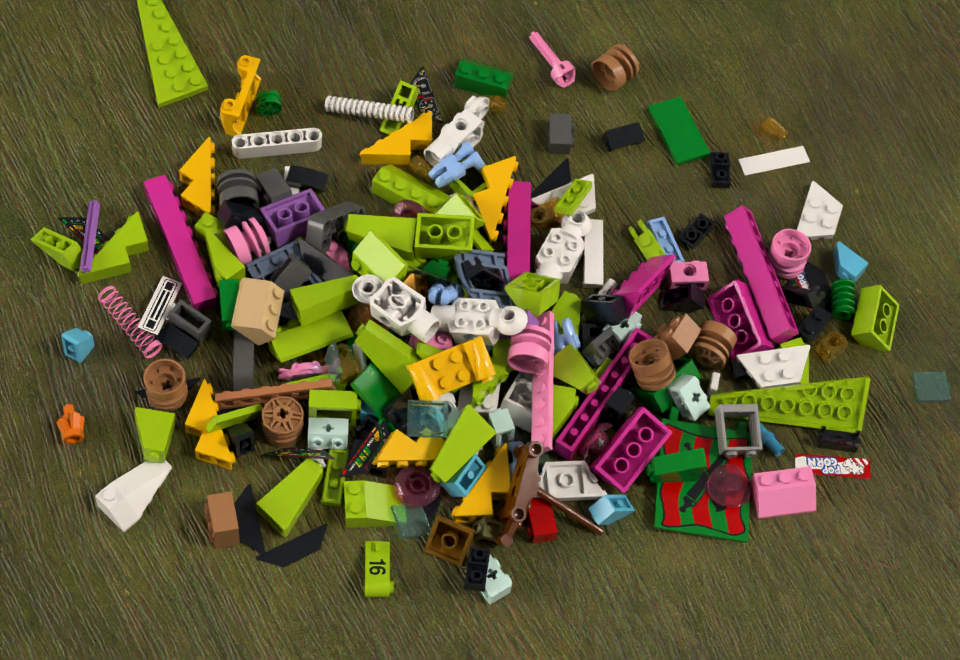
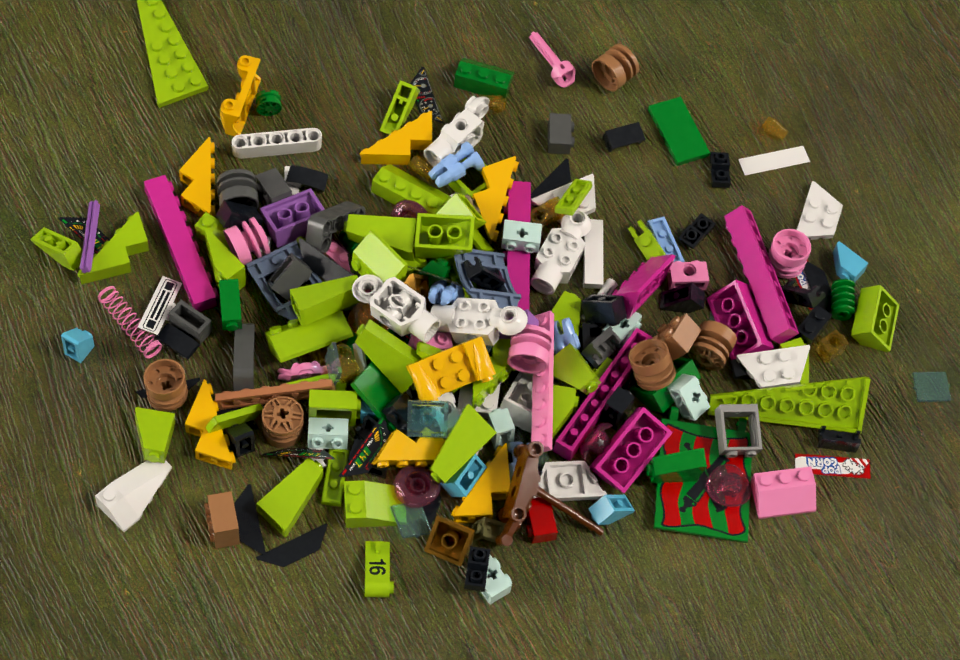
orange rock [56,403,84,444] -> none
tan slope [231,278,285,345] -> none
white piece [325,95,414,123] -> none
lime slope [505,271,561,317] -> none
white tile [707,372,720,398] -> none
dark azure pin [759,421,785,457] -> none
none -> light aqua brick [501,219,542,253]

